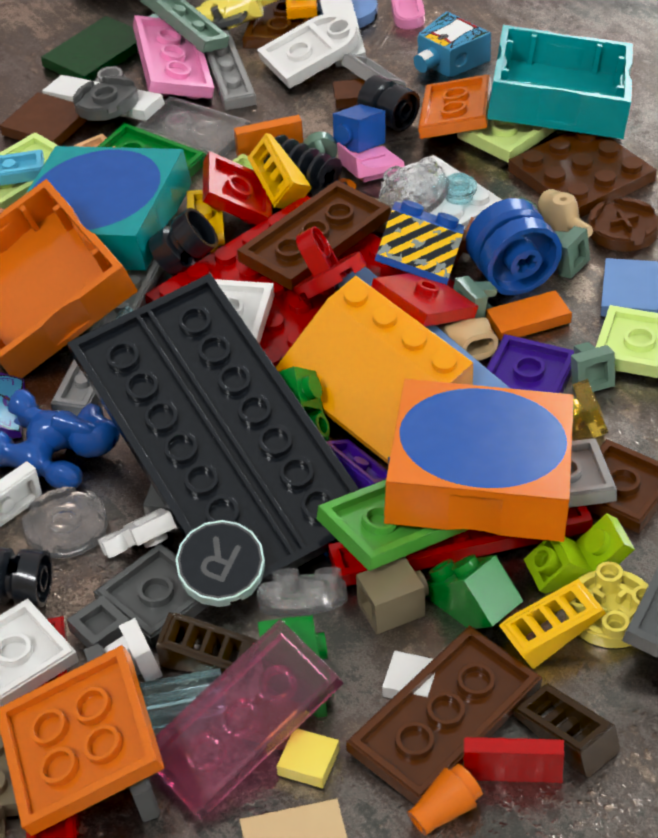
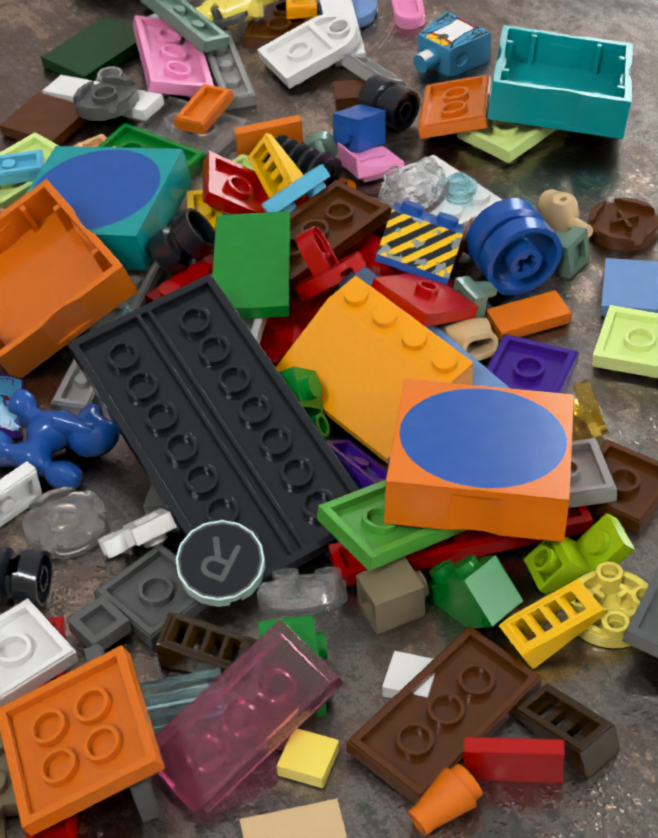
white tile [103,618,163,684] -> none
reddish brown plate [508,131,657,218] -> none
sand green tile [571,342,615,396] -> none
none -> orange tile [174,84,234,135]
none -> green tile [213,211,291,319]
none -> medium azure plate [260,164,330,213]

